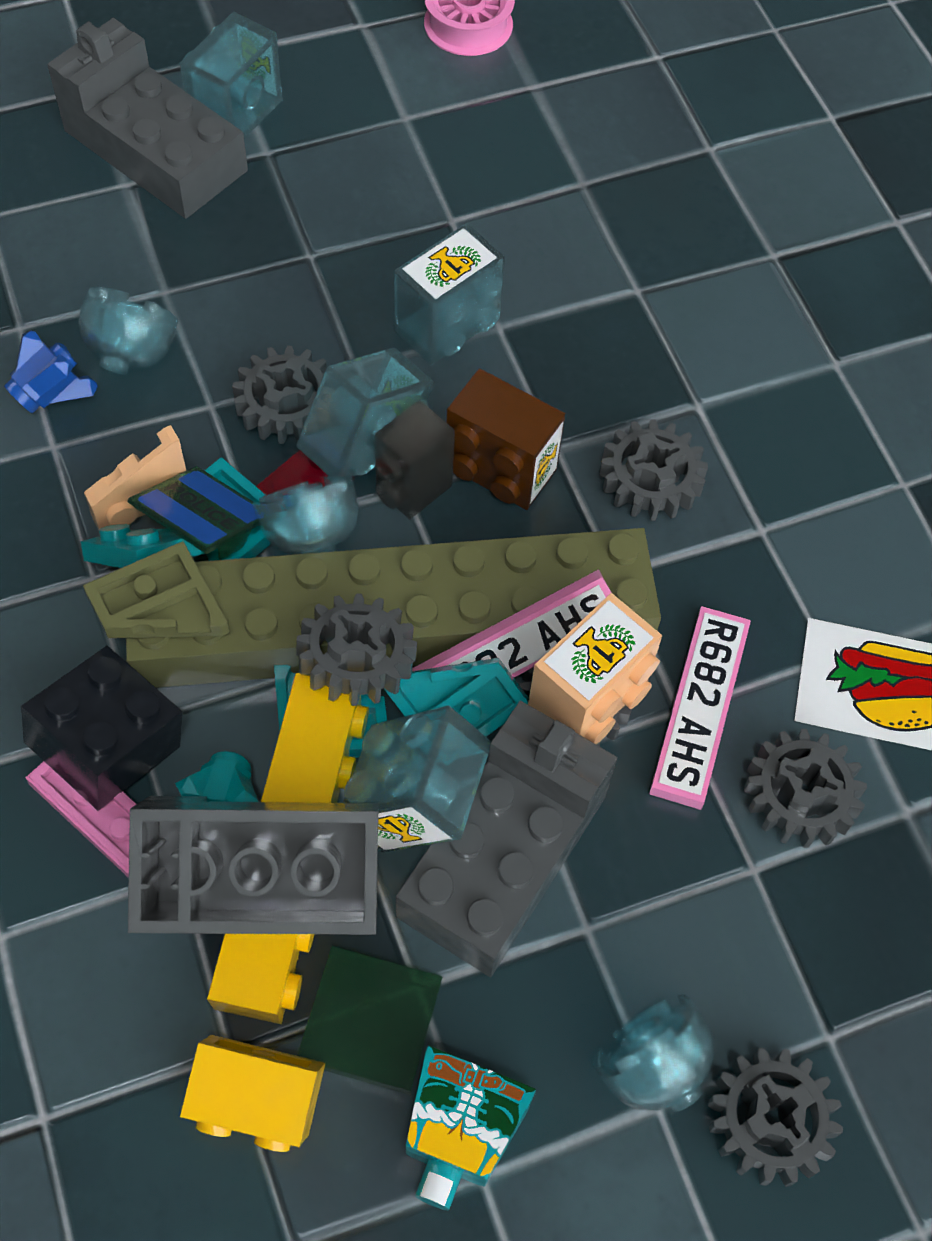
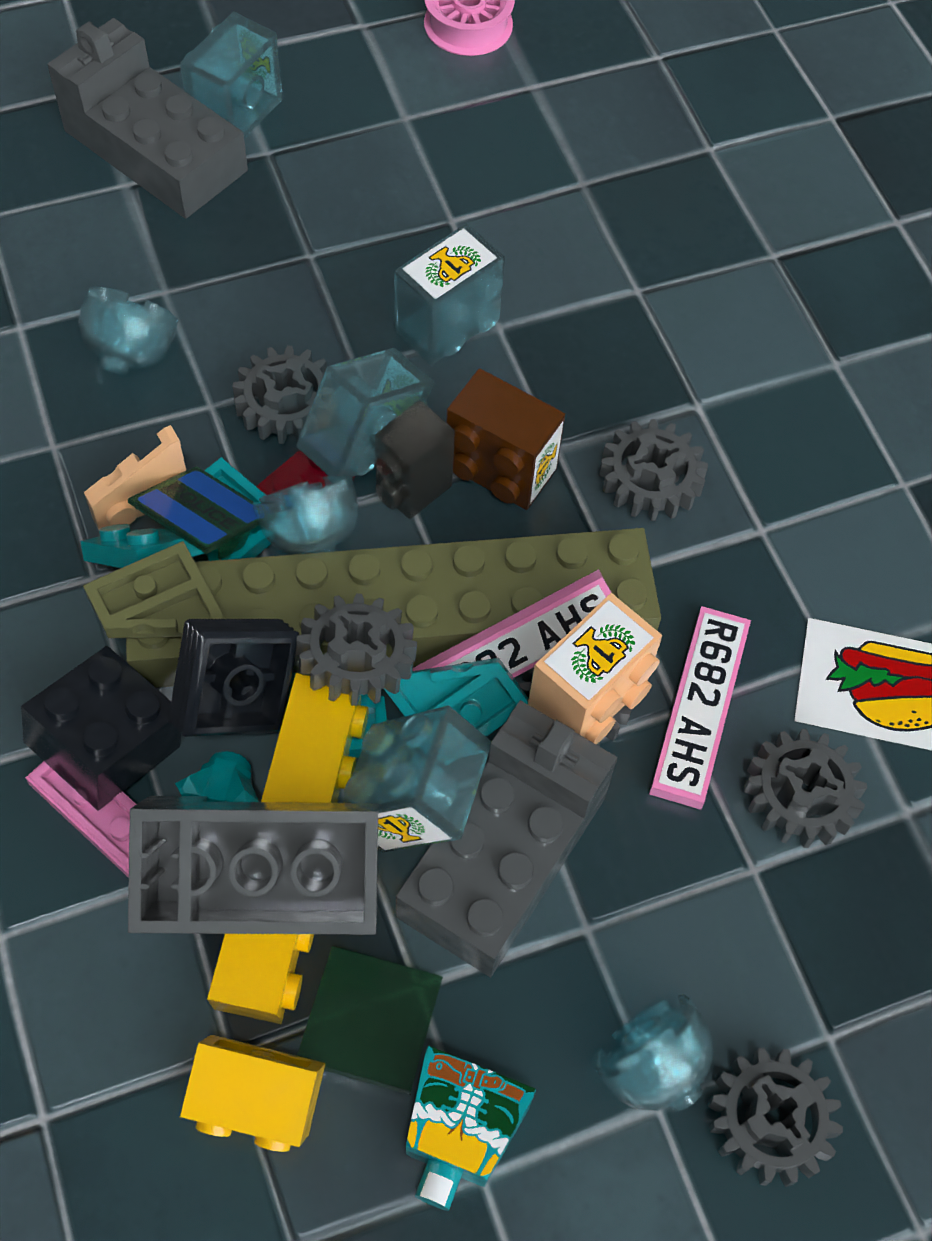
blue rock [4,330,97,414] -> none
none -> black brick [168,619,299,737]

